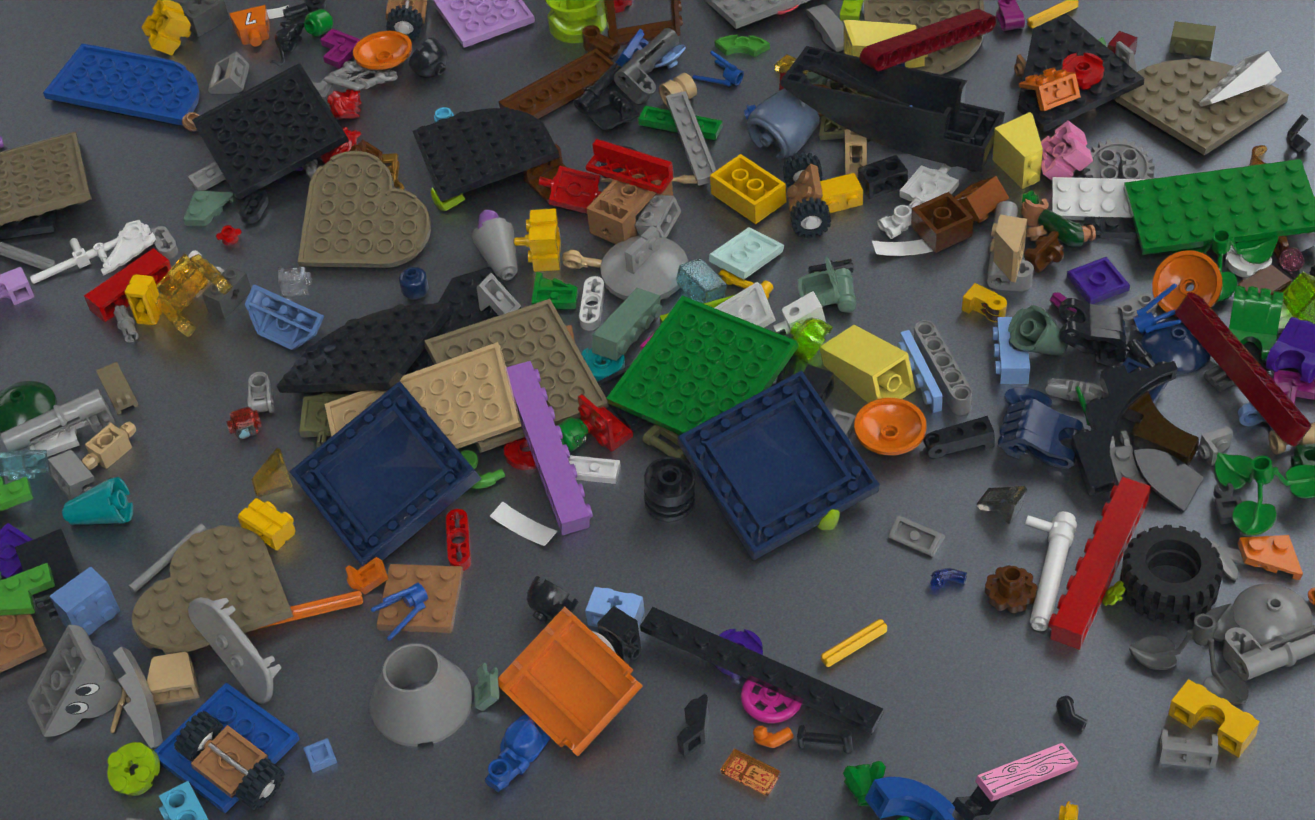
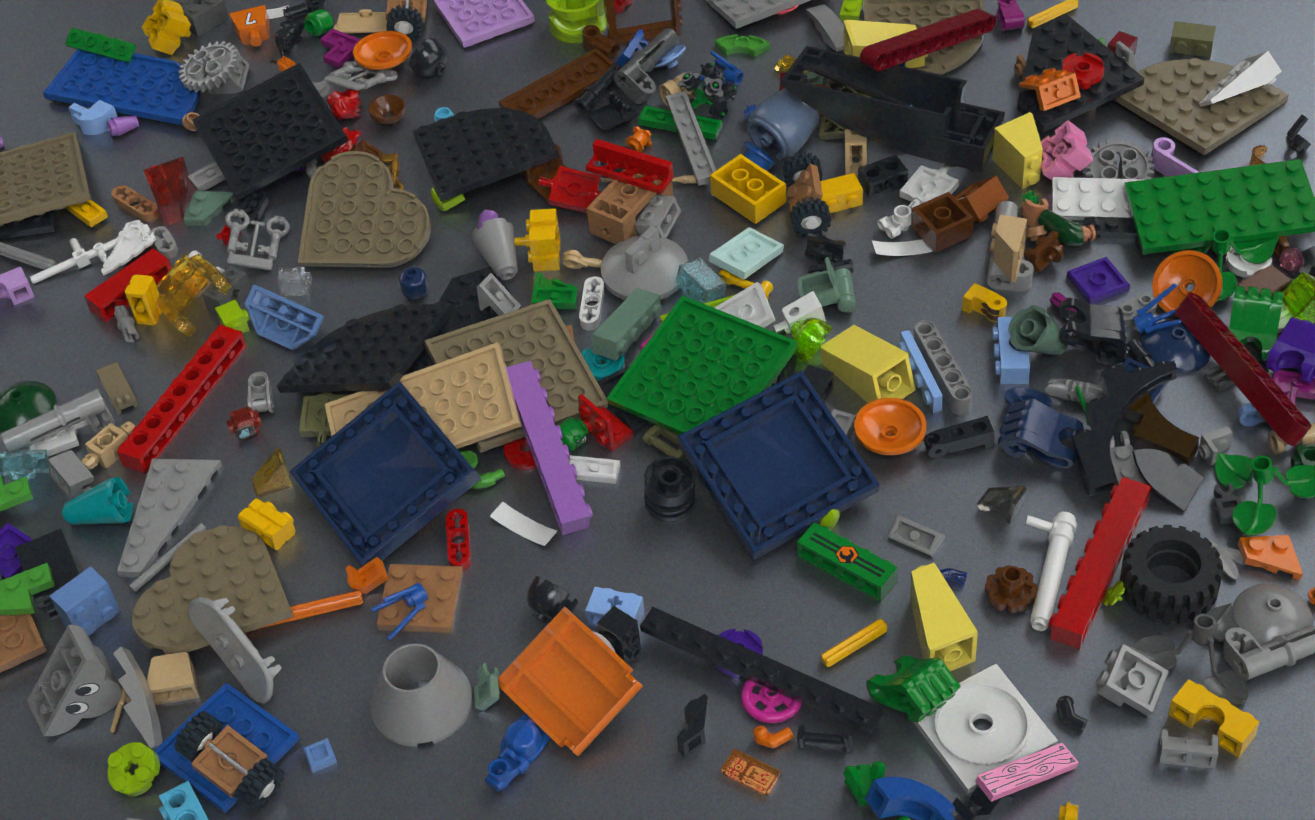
none -> green bracket [65,28,136,63]
none -> yellow plate [65,200,108,227]
none -> light blue brick [69,100,118,135]
none -> medium lavender cone [107,116,139,137]
none -> medium nougat beam [111,185,160,222]
none -> red brick [117,325,247,474]
none -> light grey wing [117,459,222,578]
none -> clear red wedge [143,157,189,226]
none -> light grey gear [178,41,242,93]
none -> lime brick [215,300,250,333]
none -> light grey piece [225,208,291,271]
none -> orange plate [276,56,296,72]
none -> tan door [334,9,387,34]
none -> reddish brown piece [368,94,405,125]
none -> orange brick [626,126,652,153]
none -> black plant [678,62,737,120]
none -> blue piece [744,141,777,172]
none -> green brick [797,522,898,602]
none -> black hips [805,233,846,263]
none -> green piece [866,655,960,723]
none -> light yellow slope [910,563,978,671]
none -> white piece [912,664,1058,795]
none -> light grey plate [1096,644,1169,716]
none -> lavender door [1151,137,1199,177]

